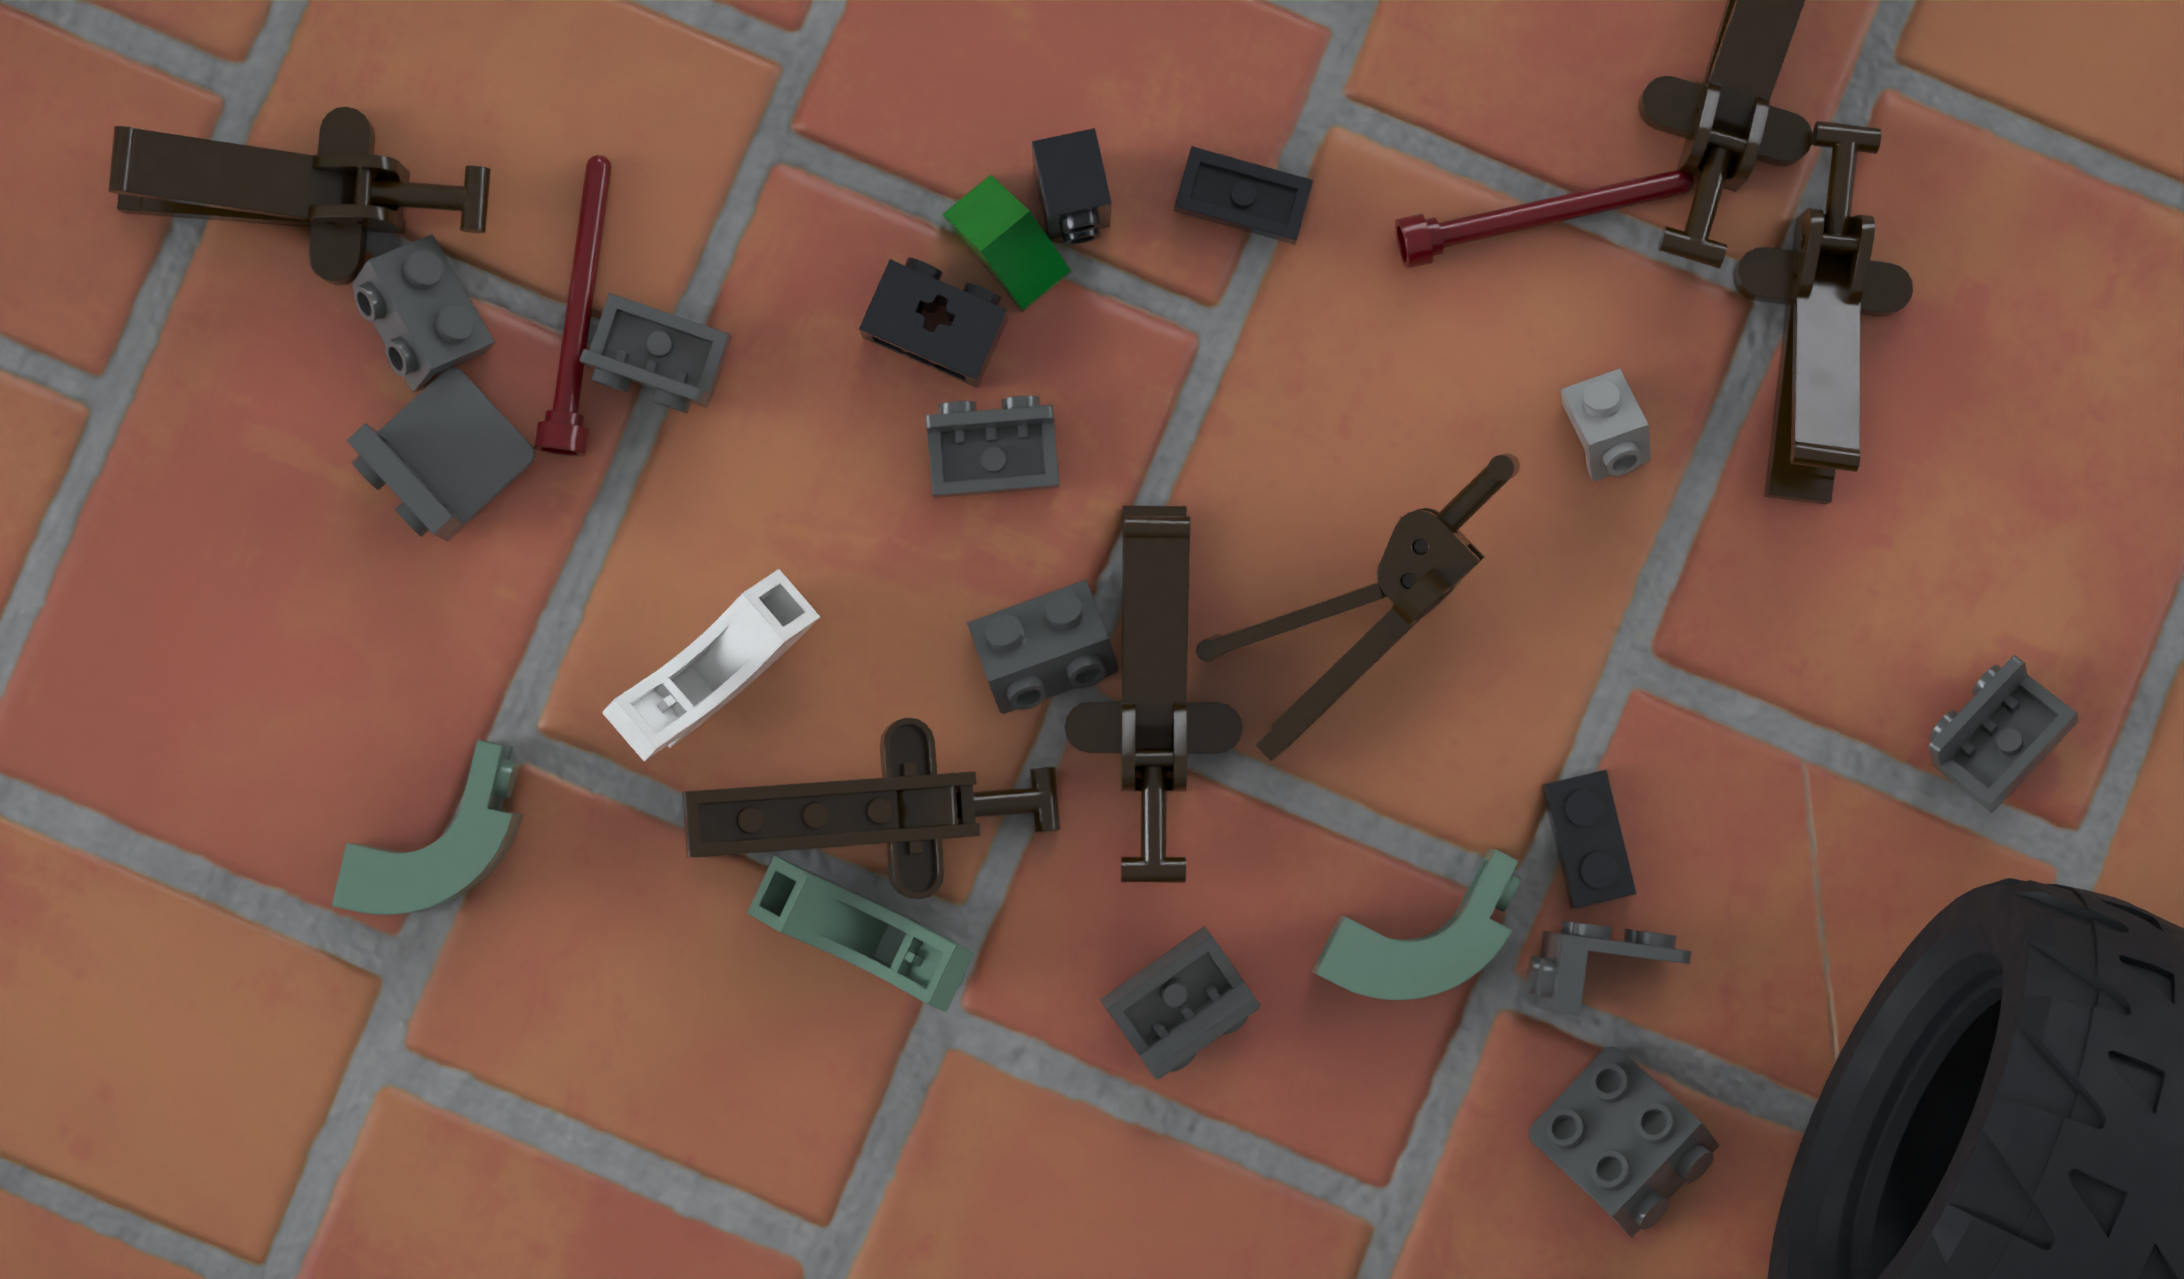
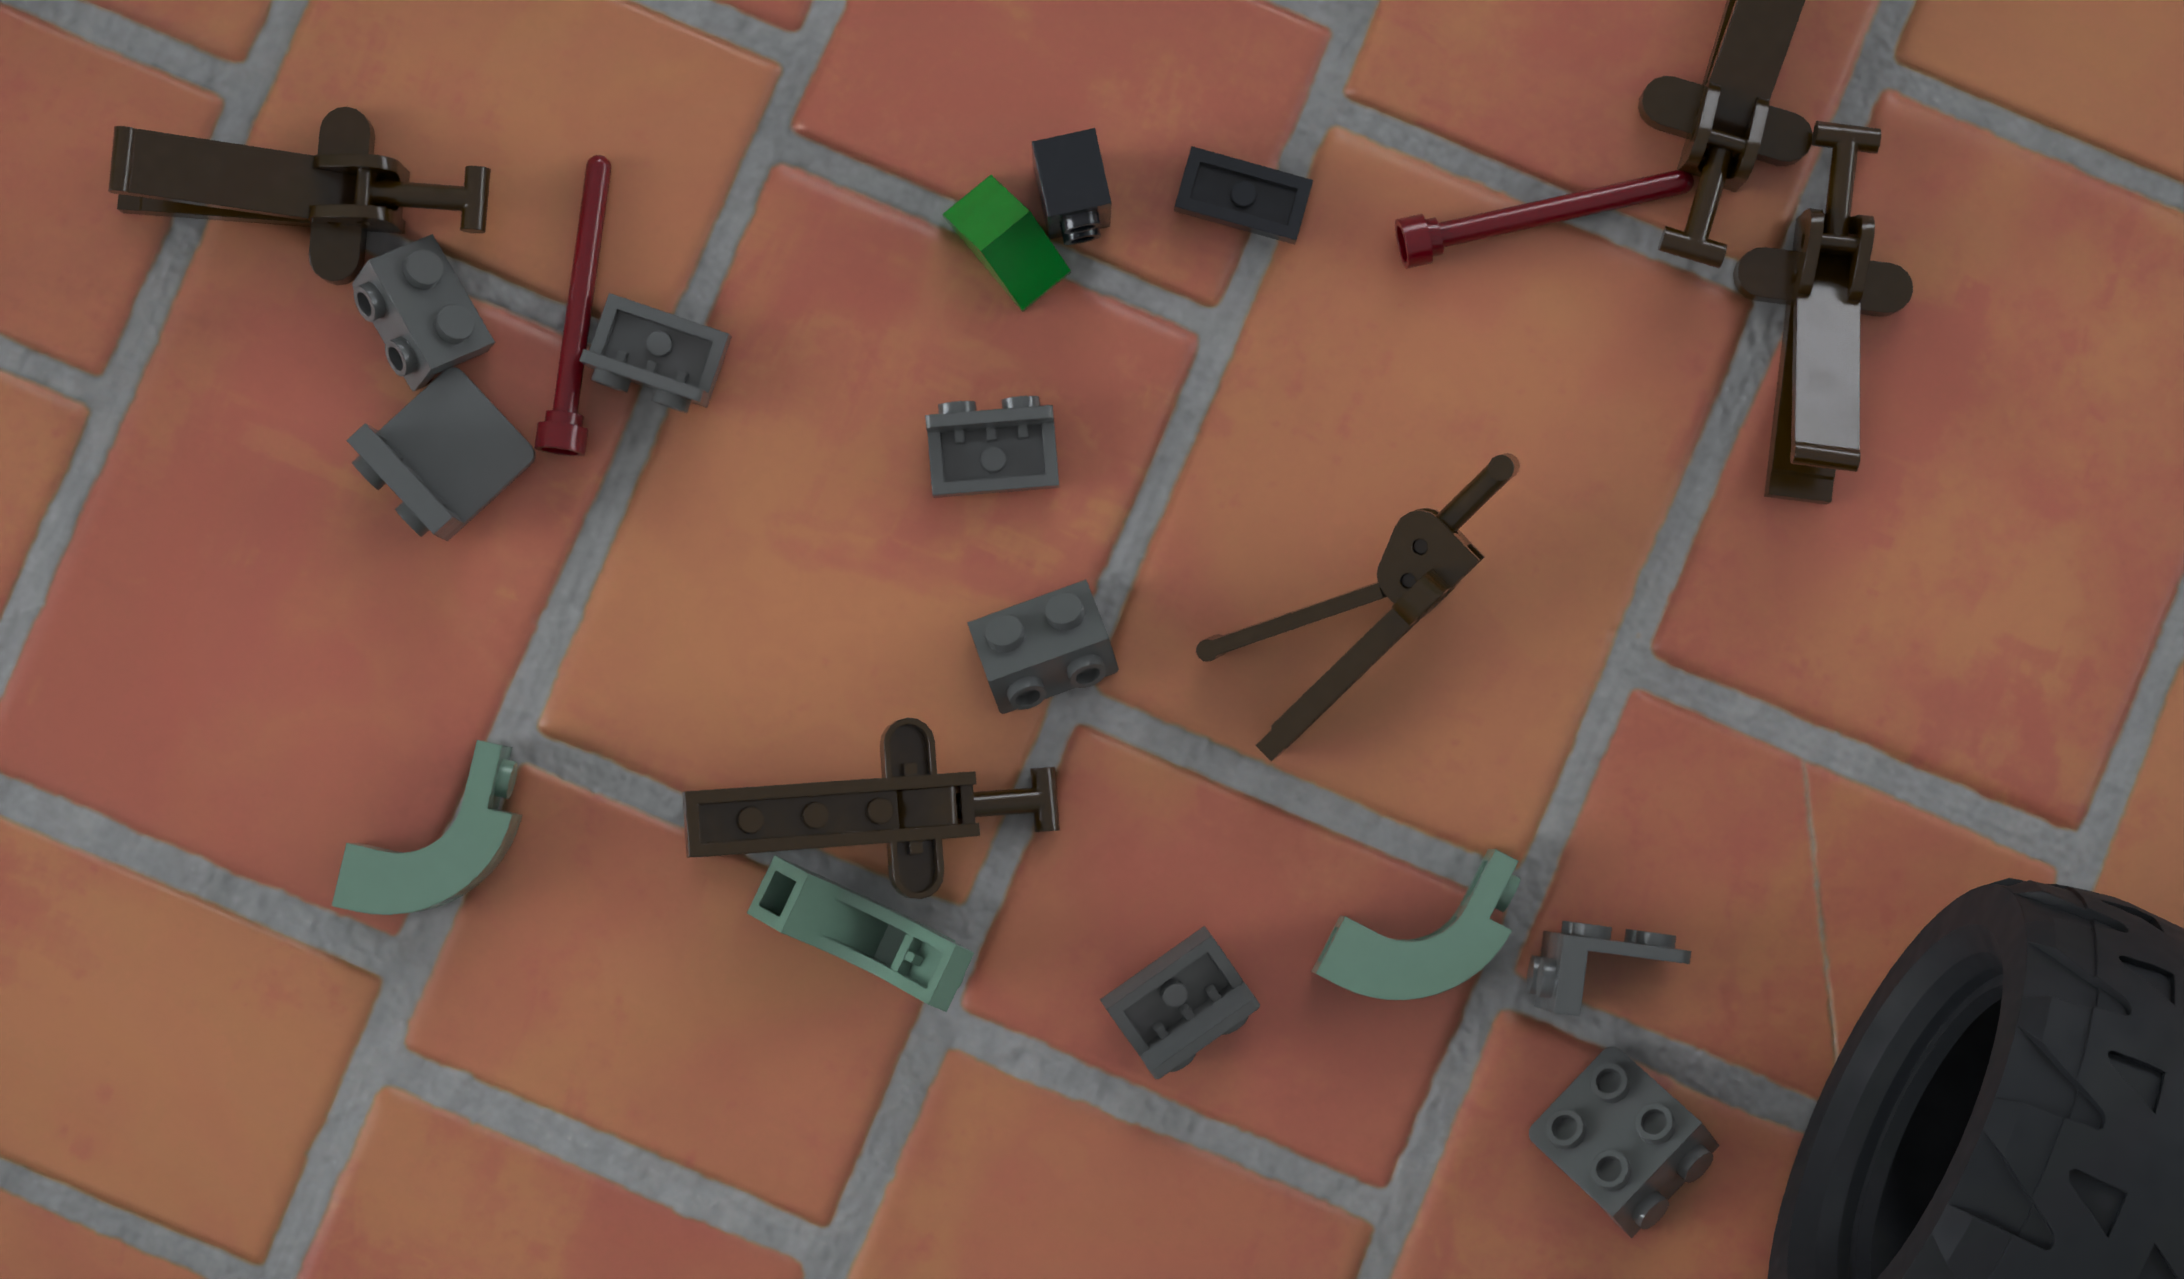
white arch [602,569,820,762] -> none
black brick [859,257,1008,388] -> none
dark brown piece [1065,506,1243,883] -> none
black plate [1541,770,1637,909] -> none
light grey bracket [1561,368,1651,481] -> none
dark grey bracket [1928,655,2079,813] -> none

